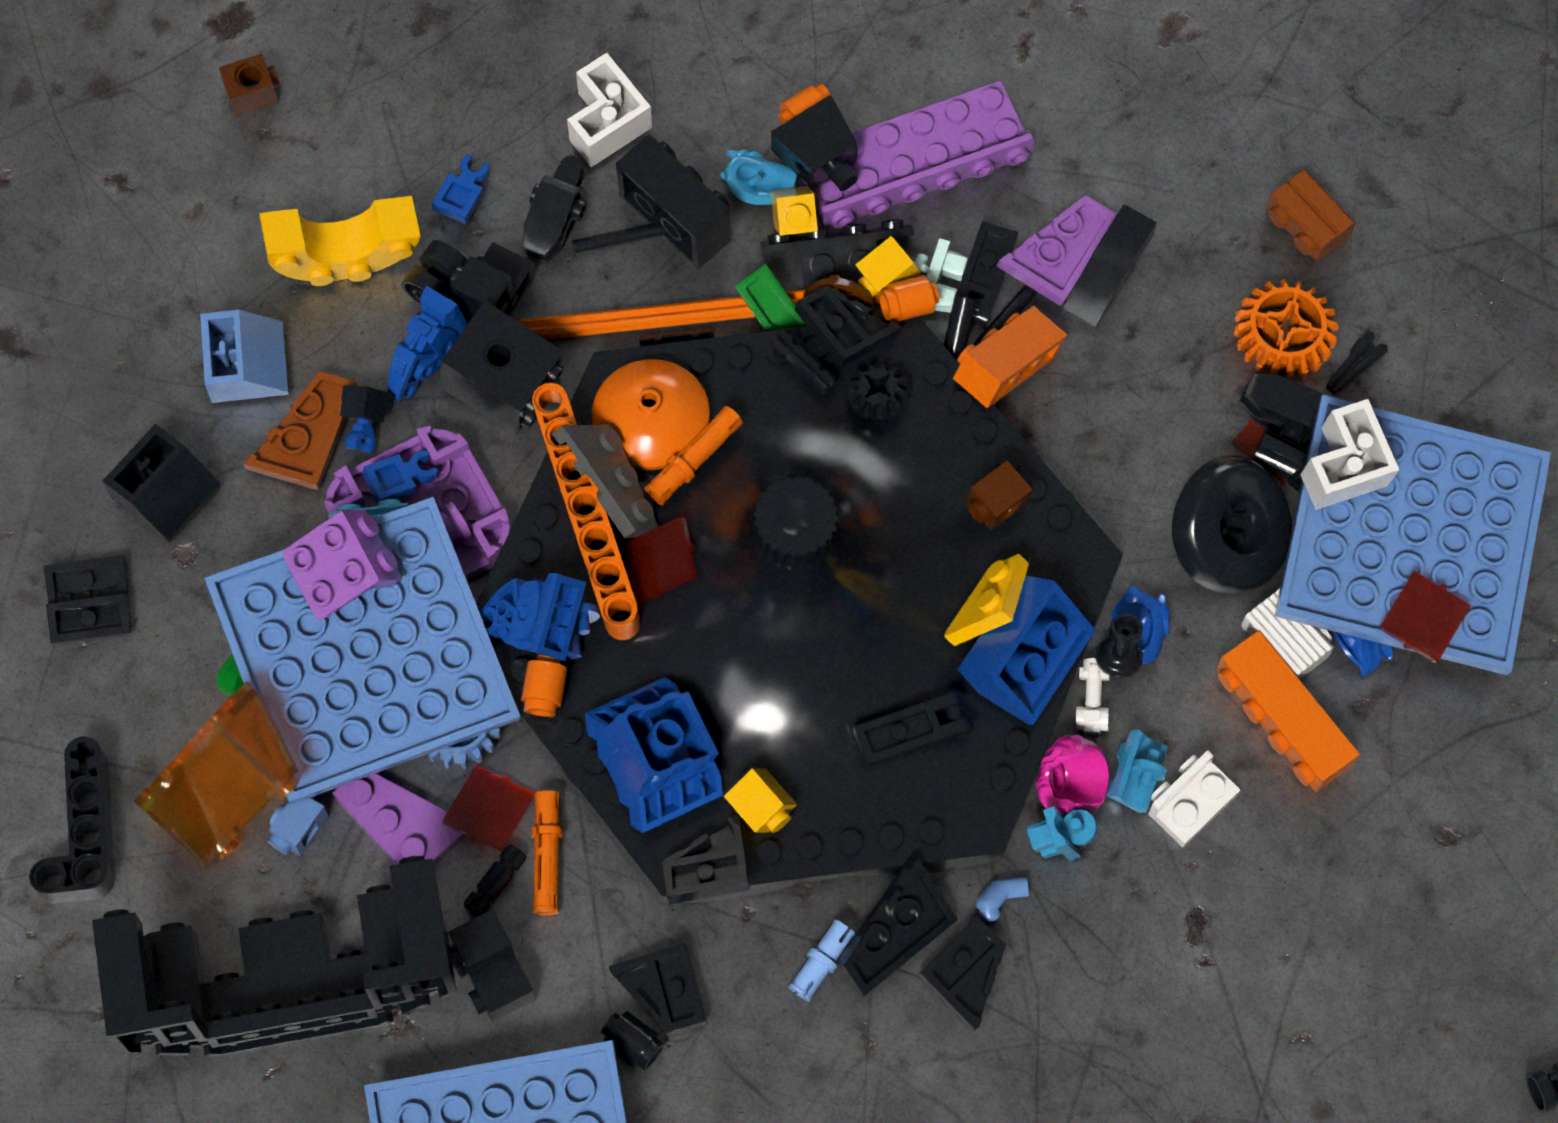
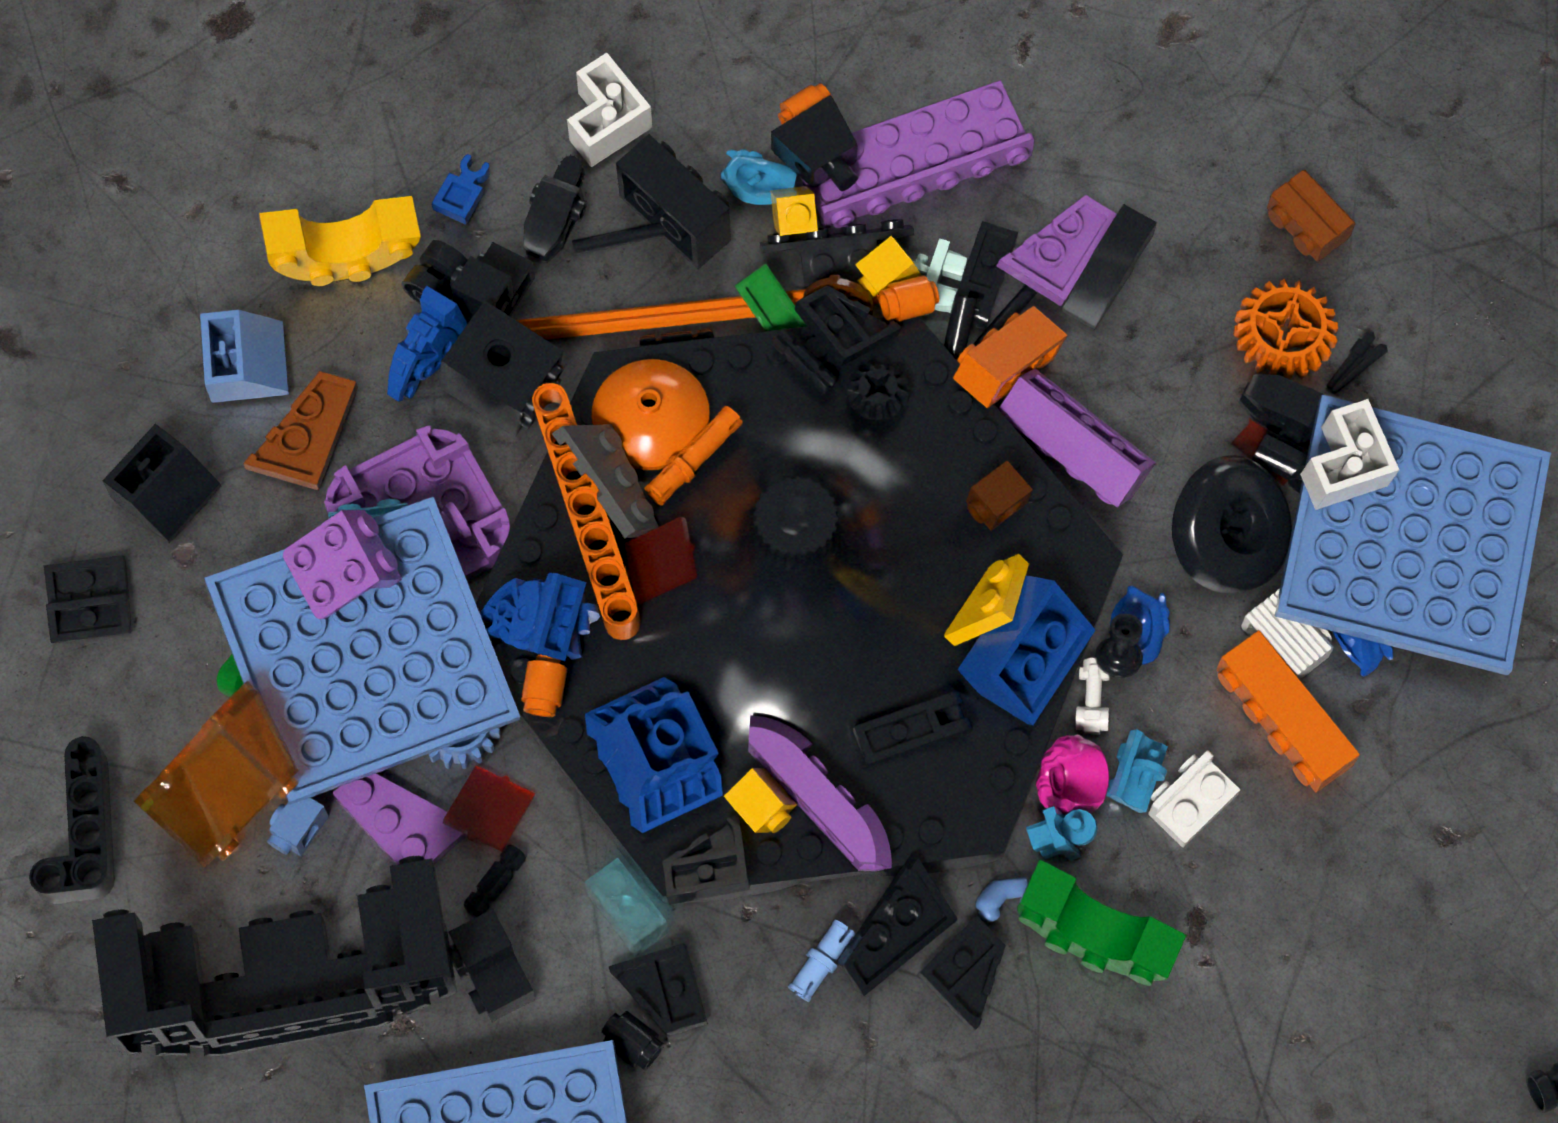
reddish brown brick [219,54,281,117] -> none
black piece [340,385,395,453] -> none
blue plate [362,450,438,503] -> none
orange pin [531,790,563,915] -> none
clear red piece [1379,571,1471,664] -> none
none -> clear light blue brick [585,858,668,957]
none -> medium lavender brick [748,715,892,871]
none -> medium lavender brick [999,369,1156,508]
none -> green brick [1017,859,1187,986]

